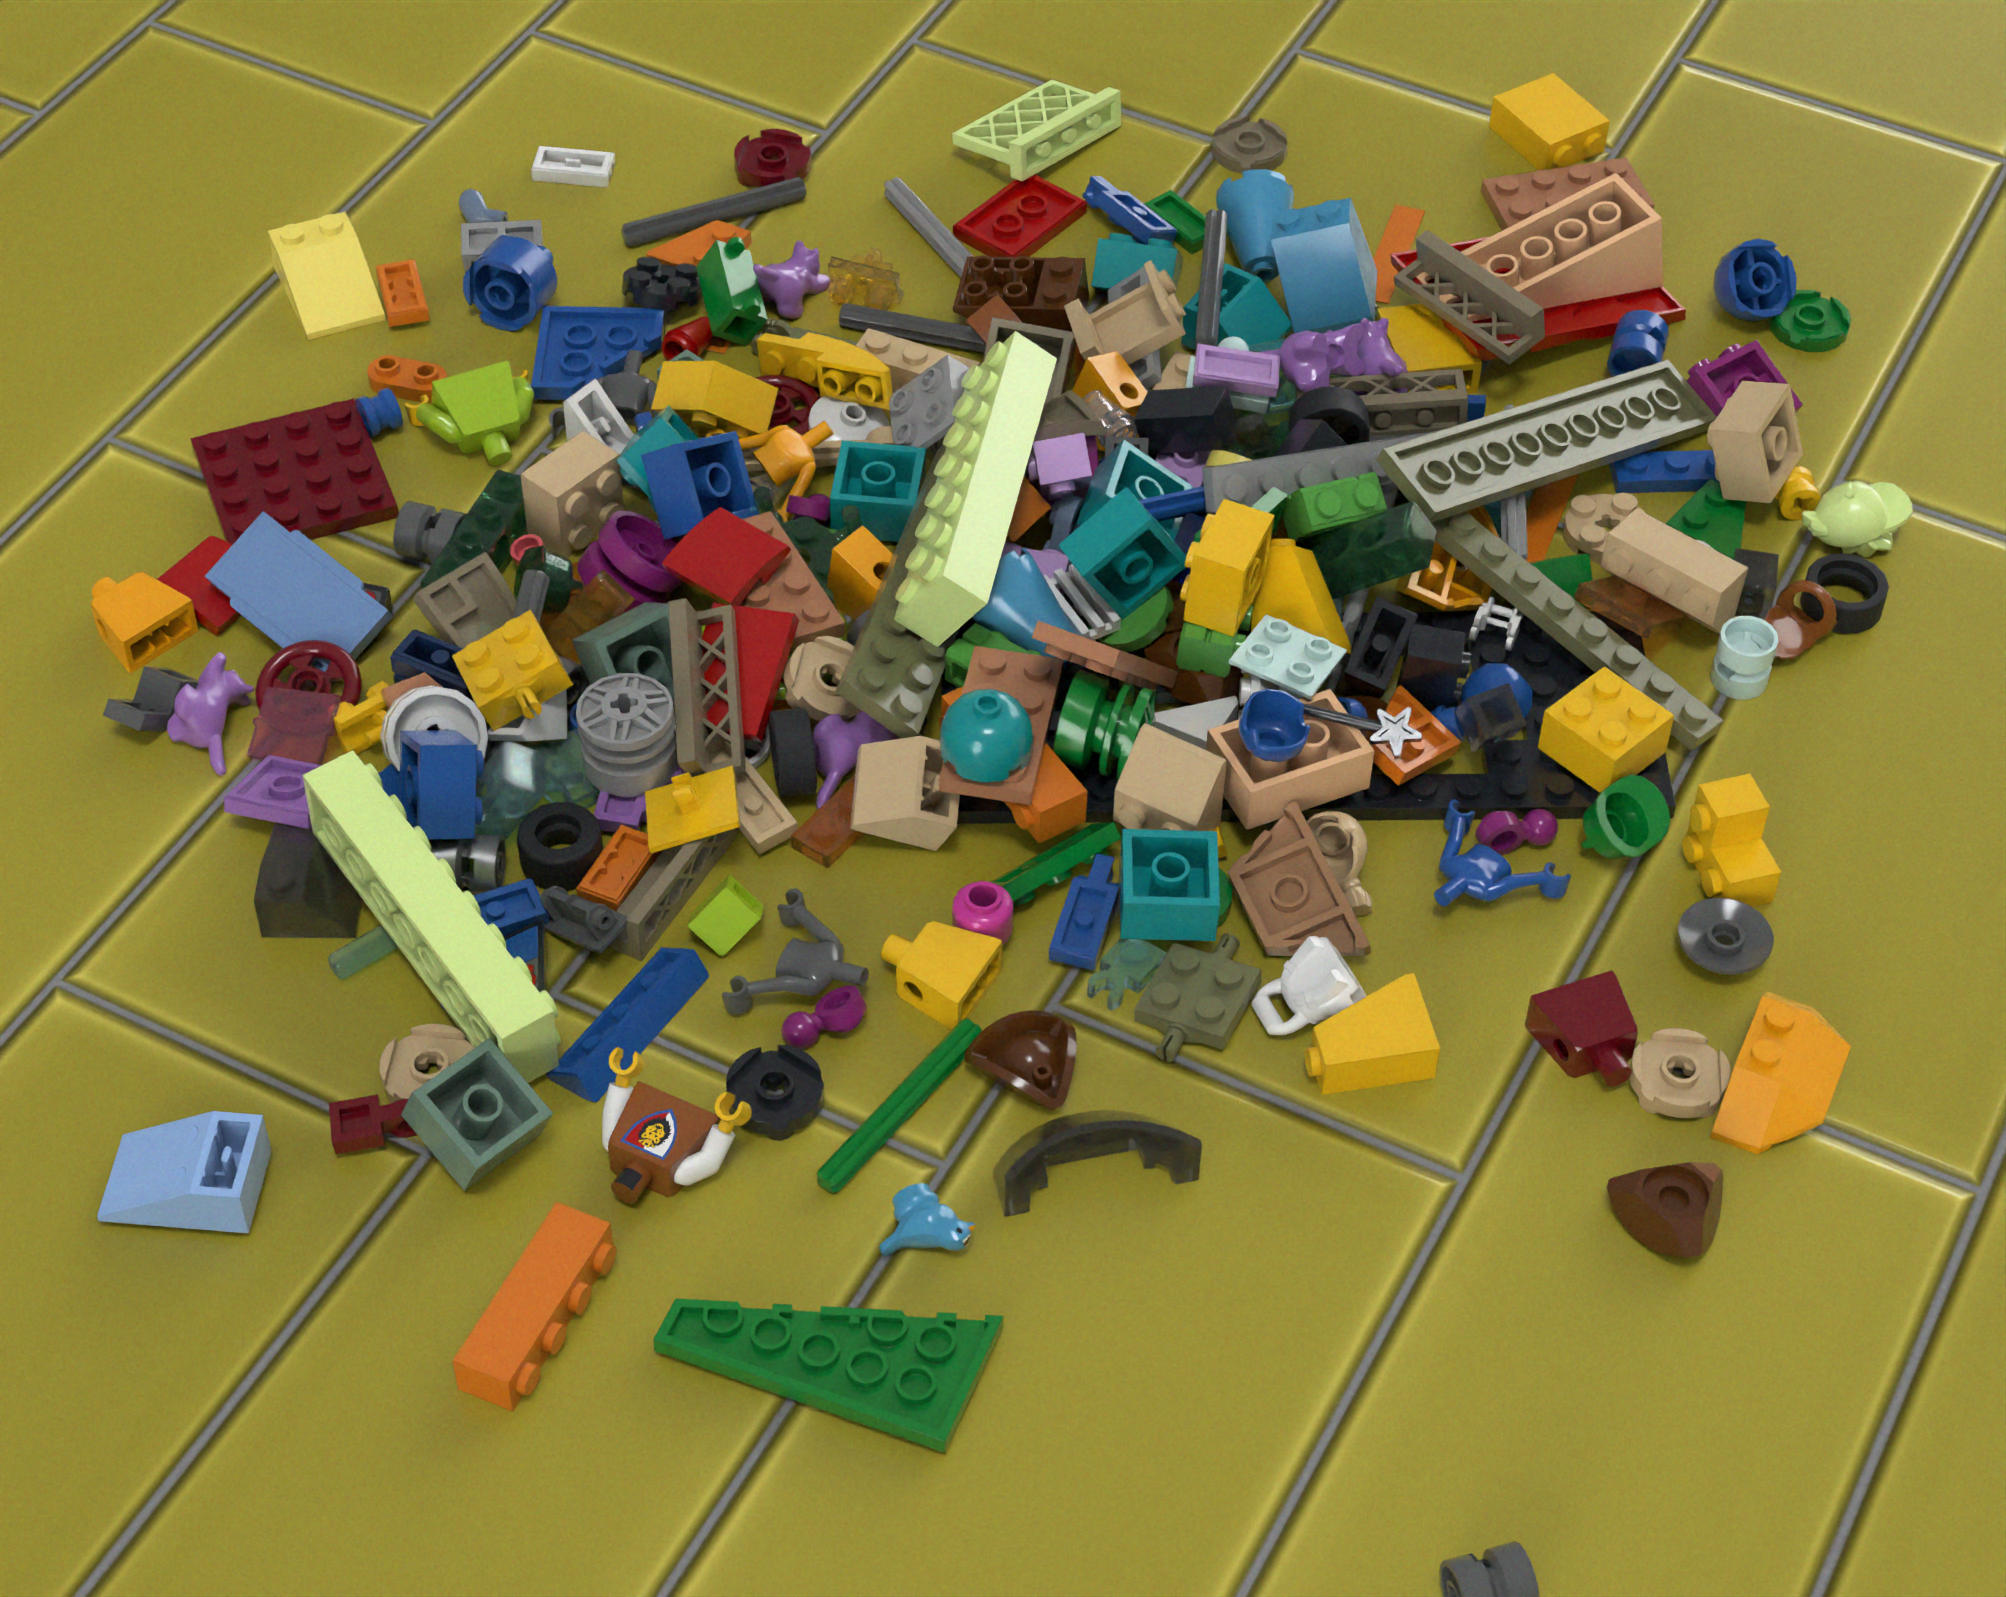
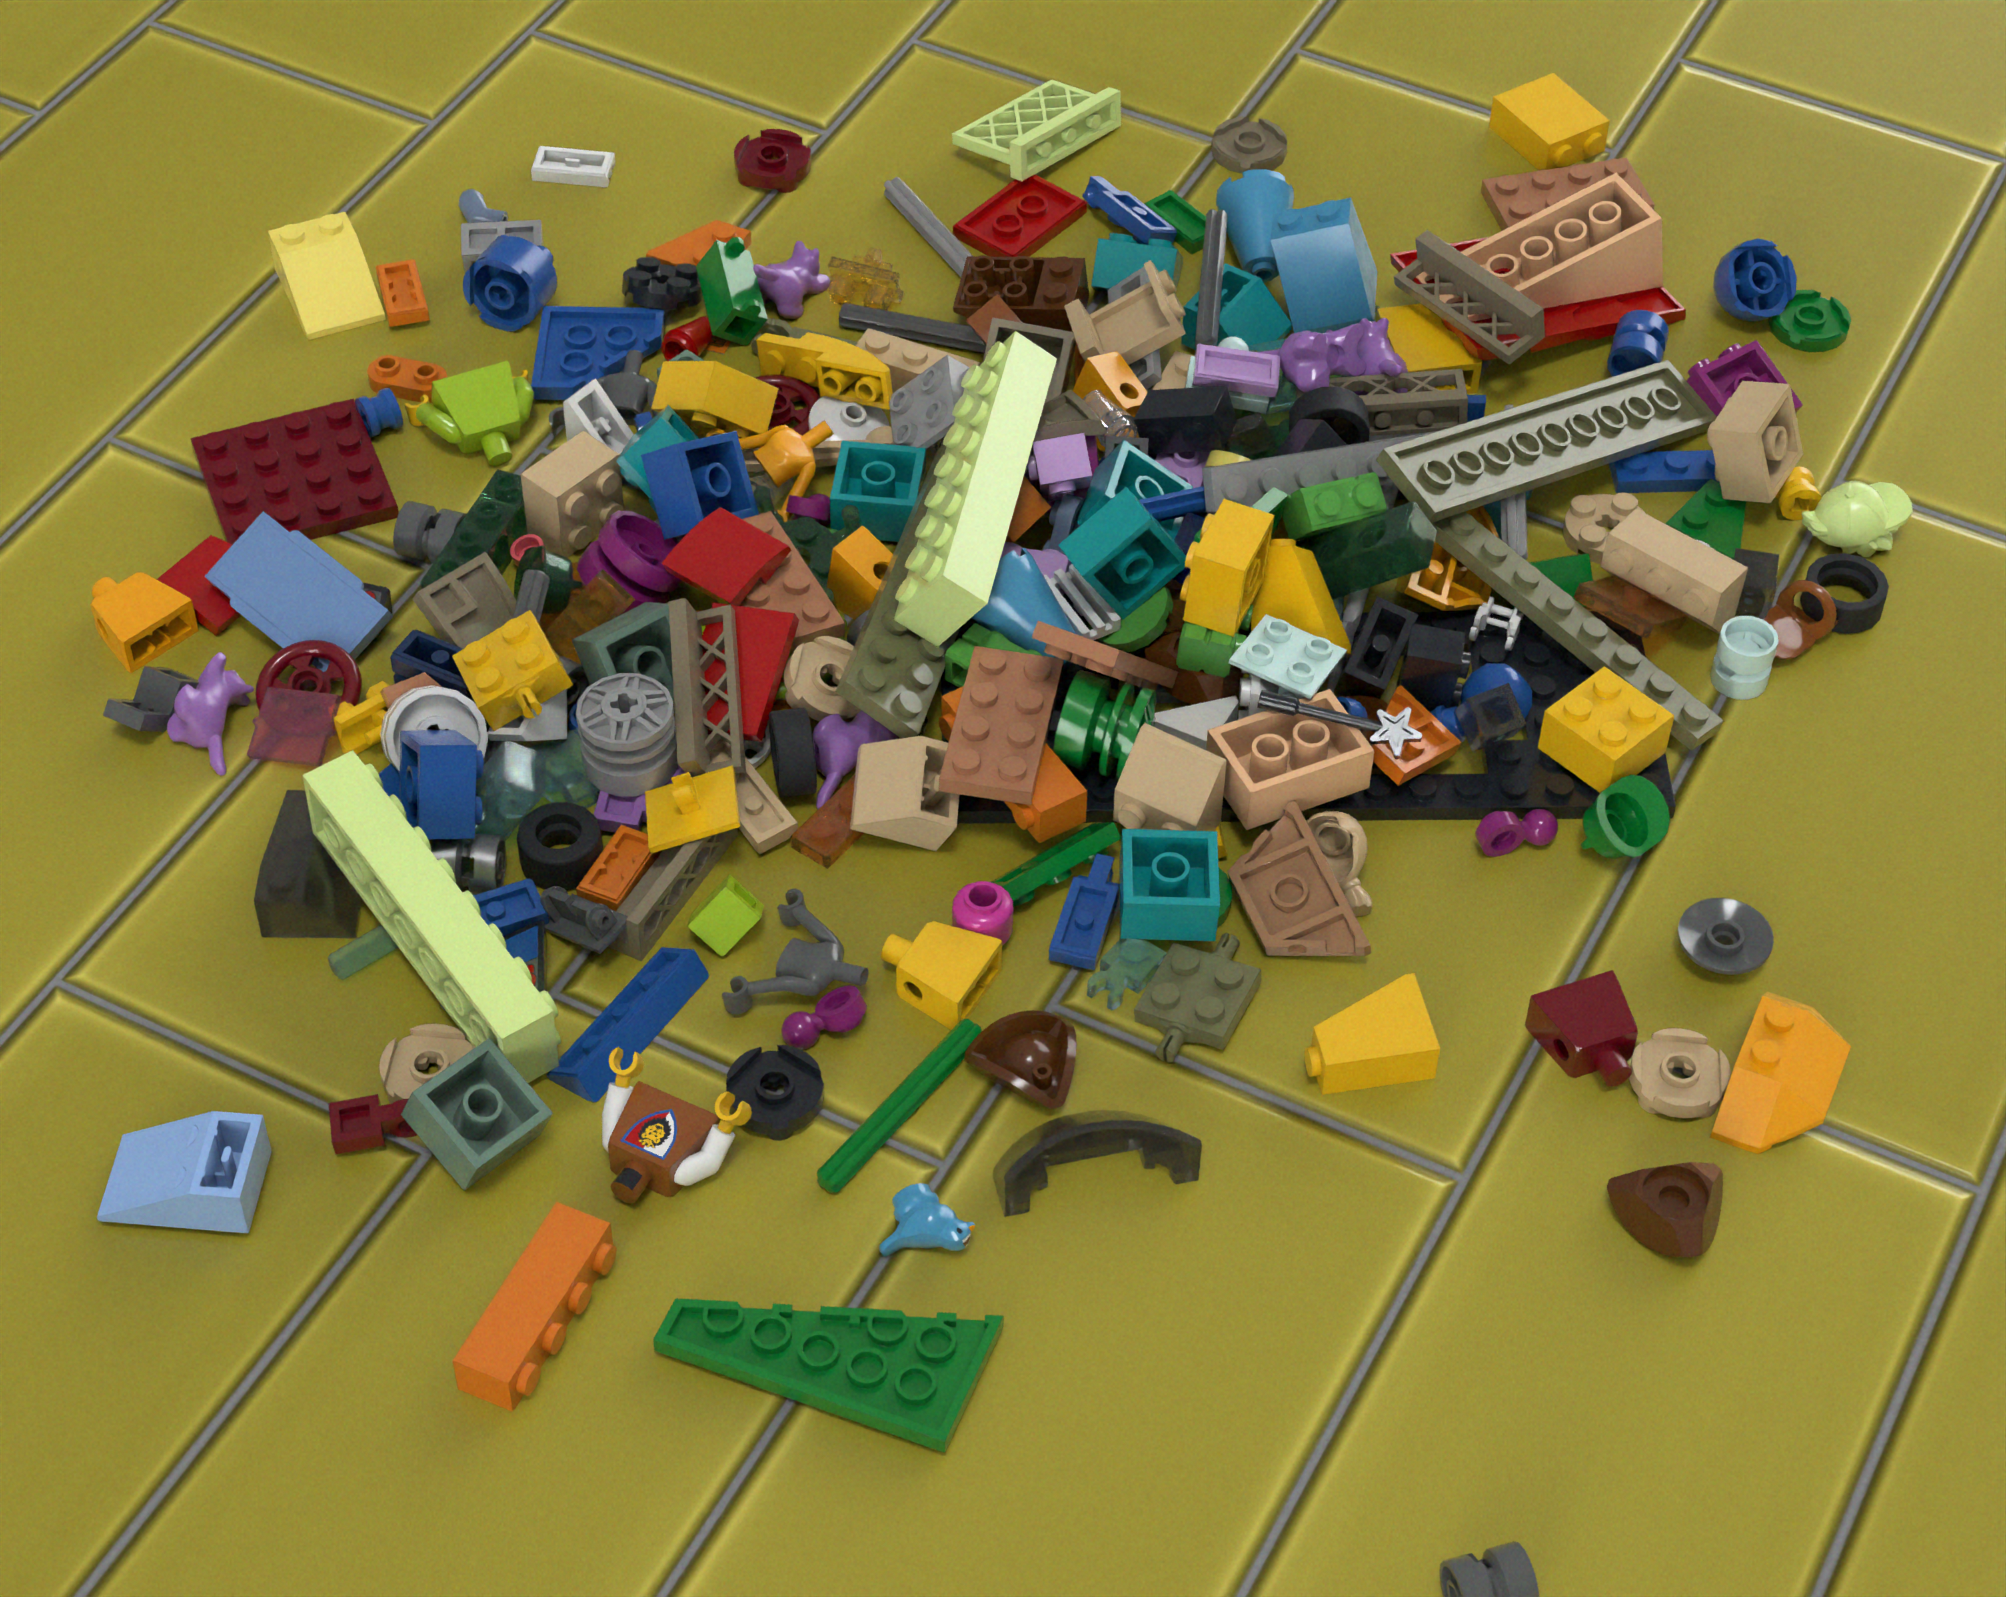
medium lavender tile [224,755,322,829] -> none
dark grey axle [621,177,807,246] -> none
teal cylinder [940,689,1033,782] -> none
blue hair [1238,689,1311,762] -> none
white piece [1251,936,1366,1036] -> none
orange sticker [1373,204,1425,304] -> none
blue piece [1434,799,1571,906] -> none
orange sticker [1526,474,1579,562] -> none
yellow brick [1682,773,1781,907] -> none

